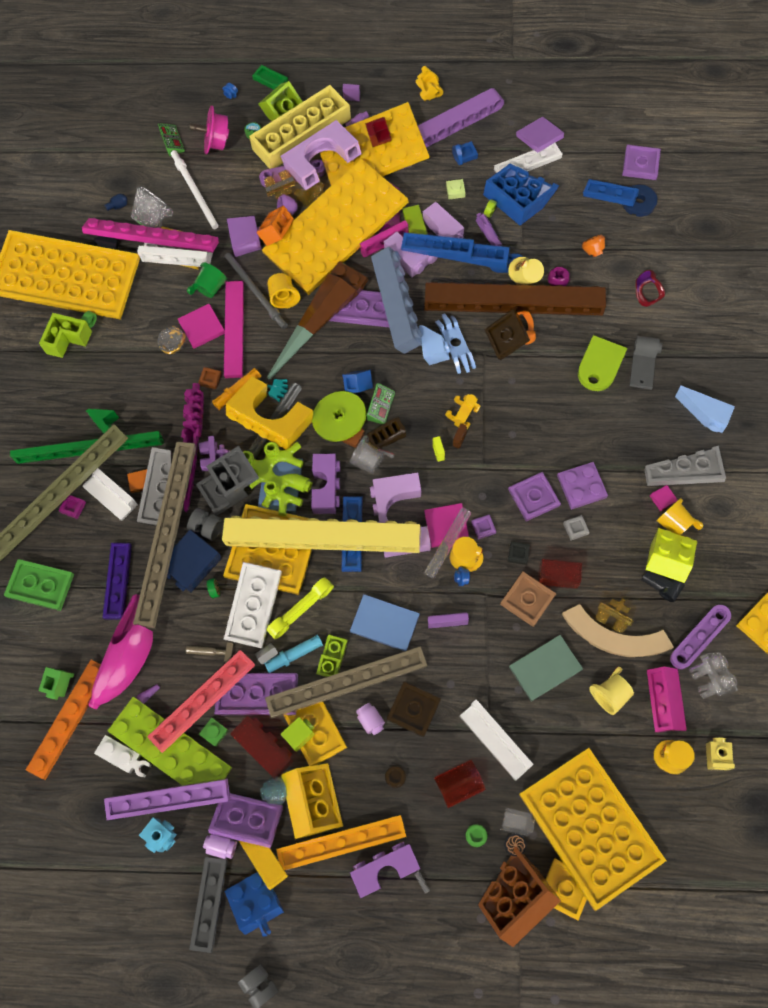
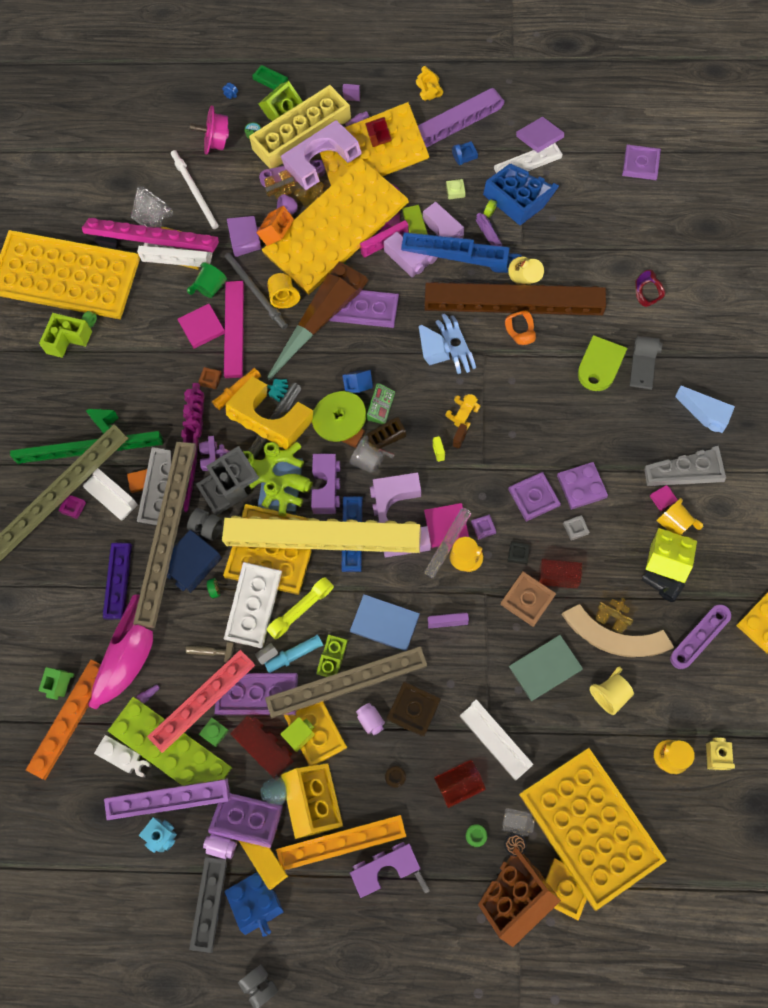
bright green plate [4,559,74,611] -> none
dark blue cylinder [104,193,128,211] -> none
clear hair [157,326,186,354] -> none
slope [158,124,185,156] -> none
sand blue brick [371,246,422,354] -> none
blue plate [454,567,470,586] -> none
dark brown tile [484,309,530,360] -> none
magenta piece [547,267,570,286] -> none
orange cone [582,235,605,257] -> none
blue tile [583,179,639,206] -> none
dark blue tile [622,185,658,217] -> none
dark pink panel [647,667,687,733] -> none
clear plate [689,652,738,699] -> none

